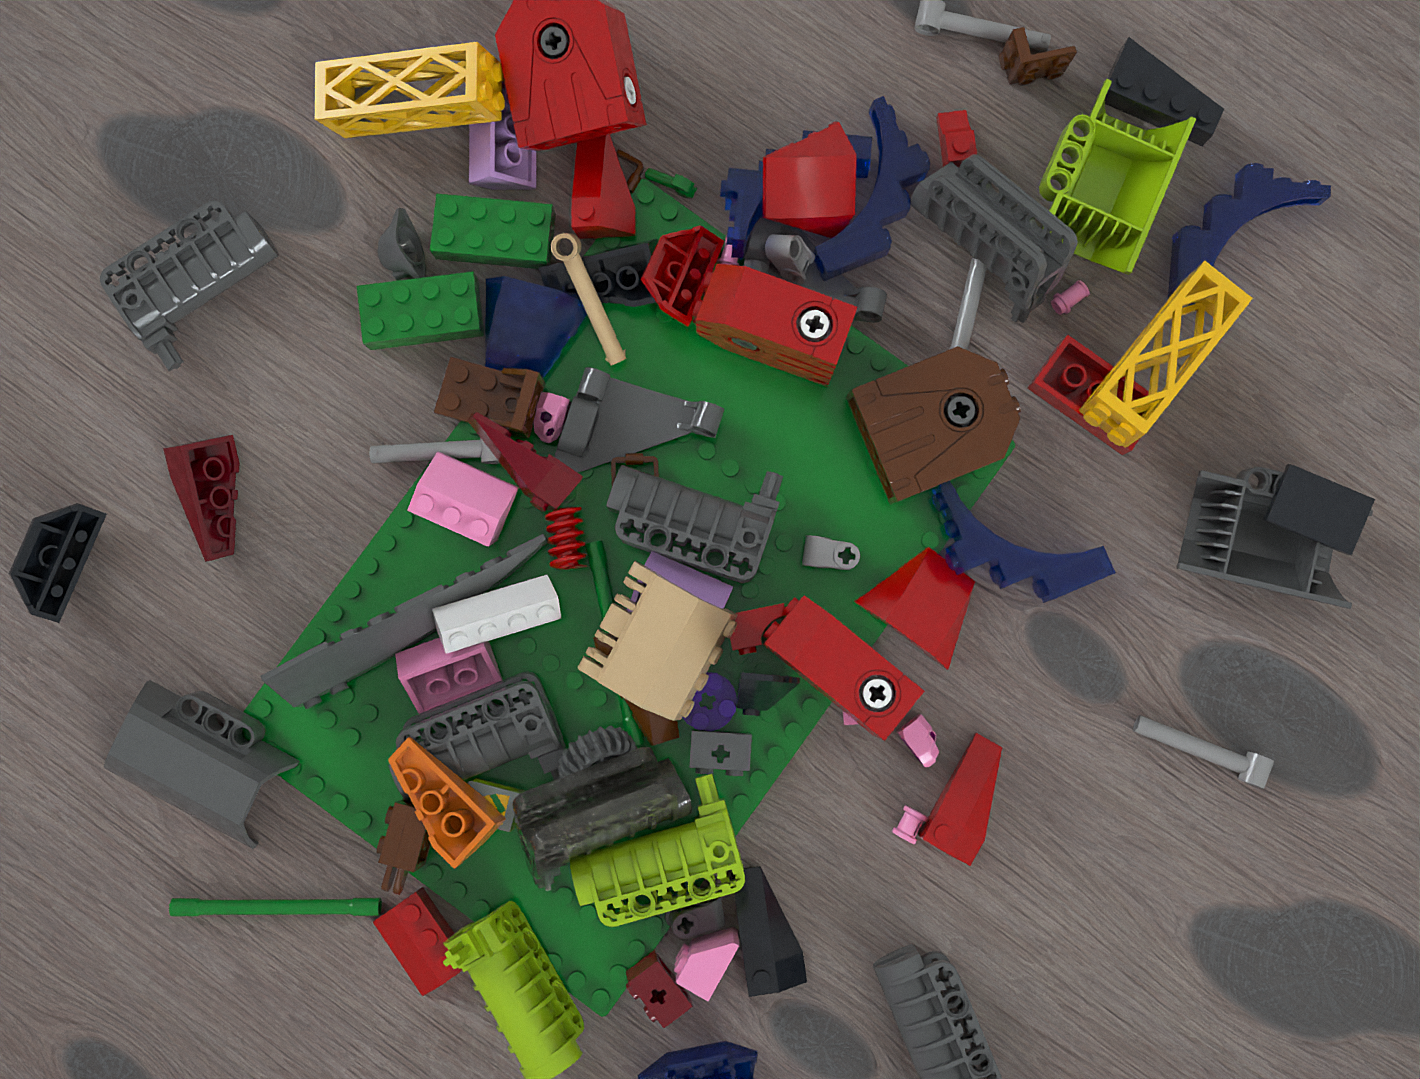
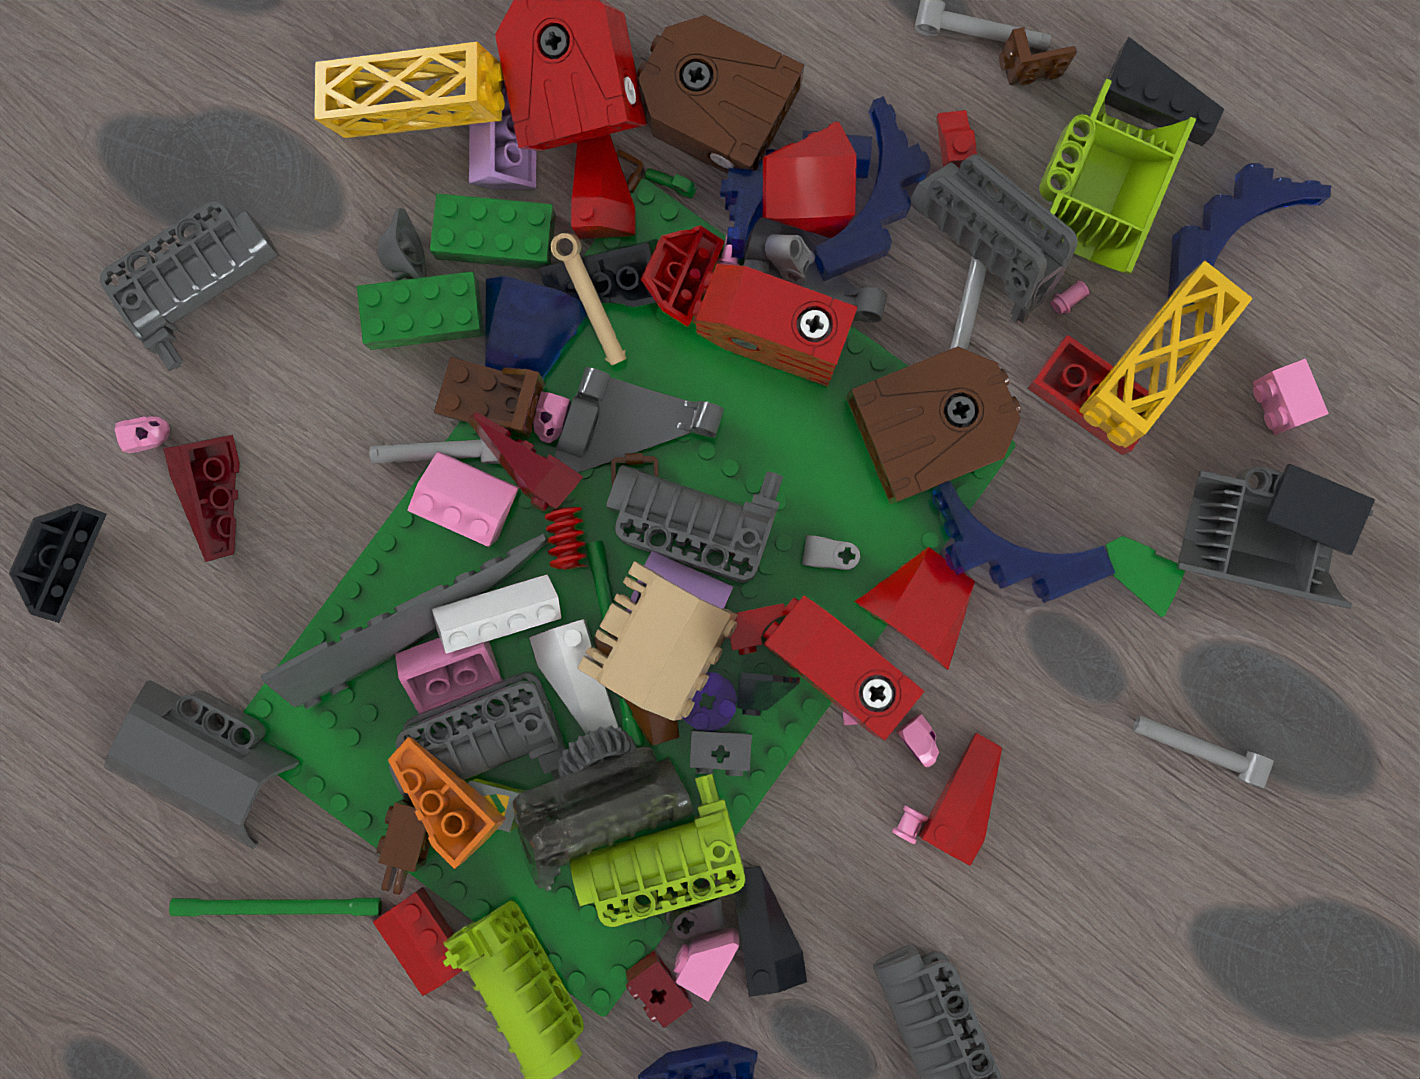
none -> bright pink rock [115,416,170,453]
none -> white wedge [529,619,619,734]
none -> reddish brown piece [637,15,805,185]
none -> green panel [1105,536,1185,617]
none -> bright pink brick [1252,359,1329,435]

